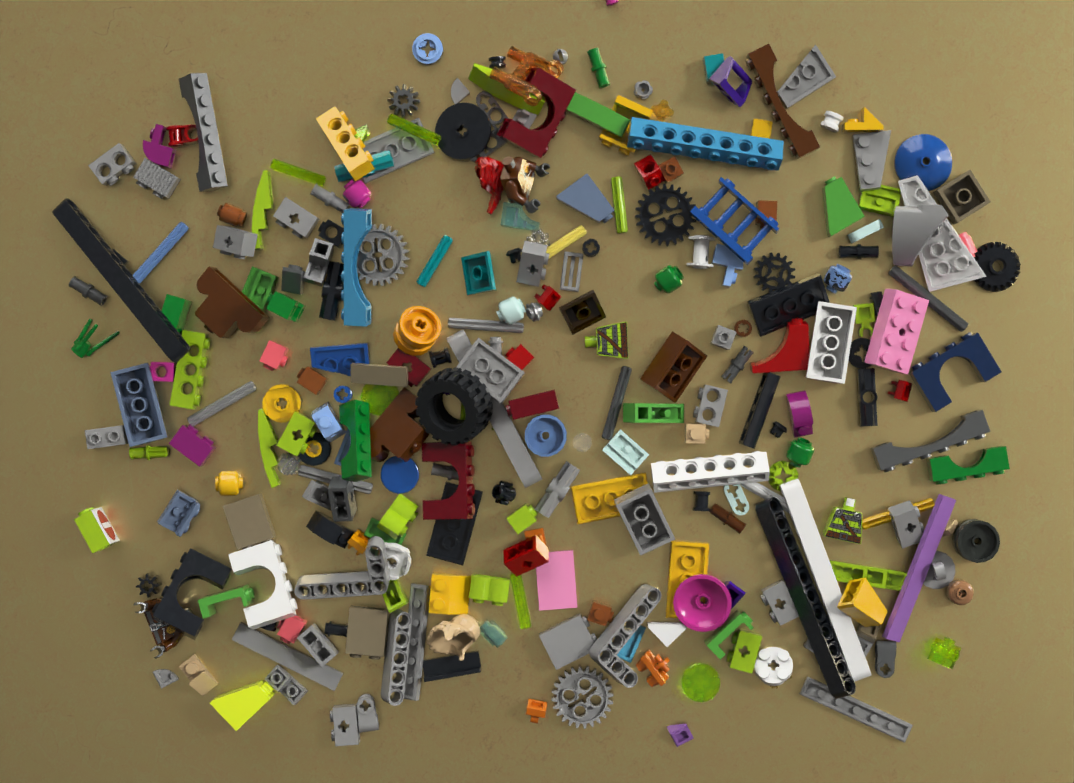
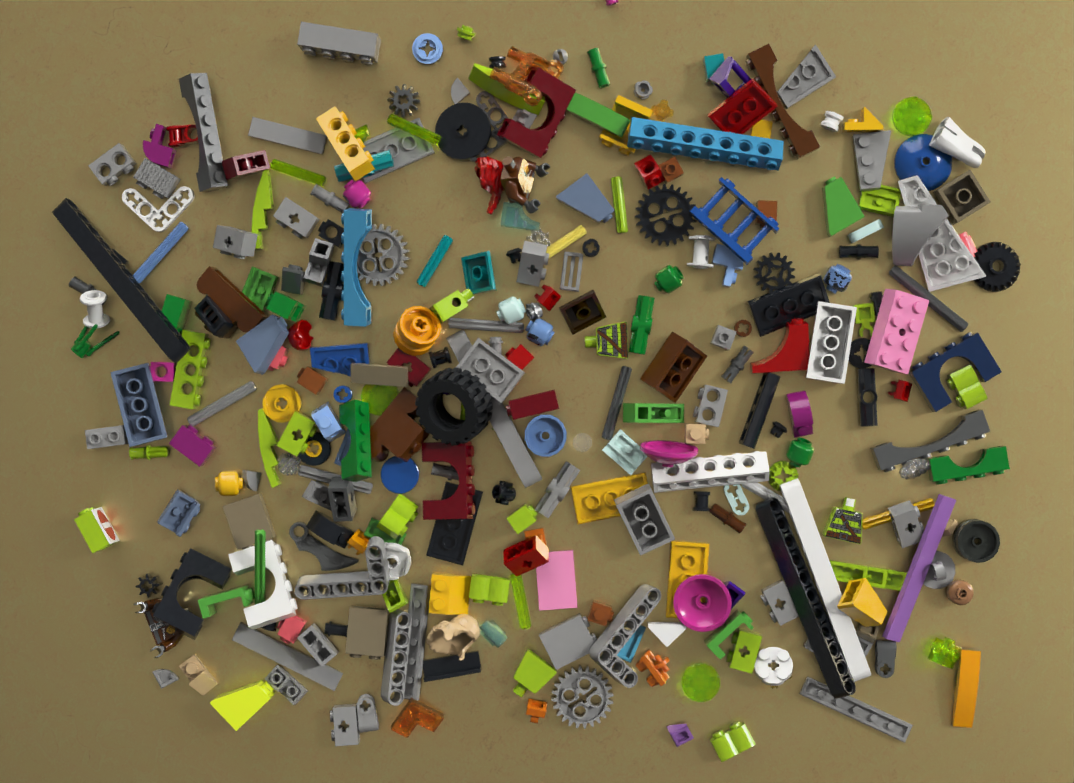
dark orange brick [217,203,247,227] -> none
none -> white hose [80,290,110,328]
none -> white beam [122,186,195,232]
none -> black slope [194,295,234,338]
none -> dark red brick [222,150,270,180]
none -> sand blue slope [236,314,289,375]
none -> light grey tile [242,470,261,492]
none -> light grey tile [248,117,327,155]
none -> bright green axle [255,529,266,605]
none -> red hair [287,319,314,351]
none -> dark grey piece [289,522,359,571]
none -> light grey brick [297,22,381,65]
none -> clear orange plate [391,698,444,738]
none -> lime torso [429,288,474,324]
none -> lime plate [457,25,476,40]
none -> lime torso [513,648,557,697]
none -> medium blue head [525,318,555,346]
none -> green piece [629,295,655,355]
none -> dark pink dish [640,440,698,467]
none -> red tile [708,78,777,134]
none -> lime brick [710,721,756,762]
none -> clear neon green tile [892,96,932,136]
none -> clear gear [899,458,930,479]
none -> white piece [929,117,986,168]
none -> lime brick [946,364,988,409]
none -> light orange slope [952,649,981,728]

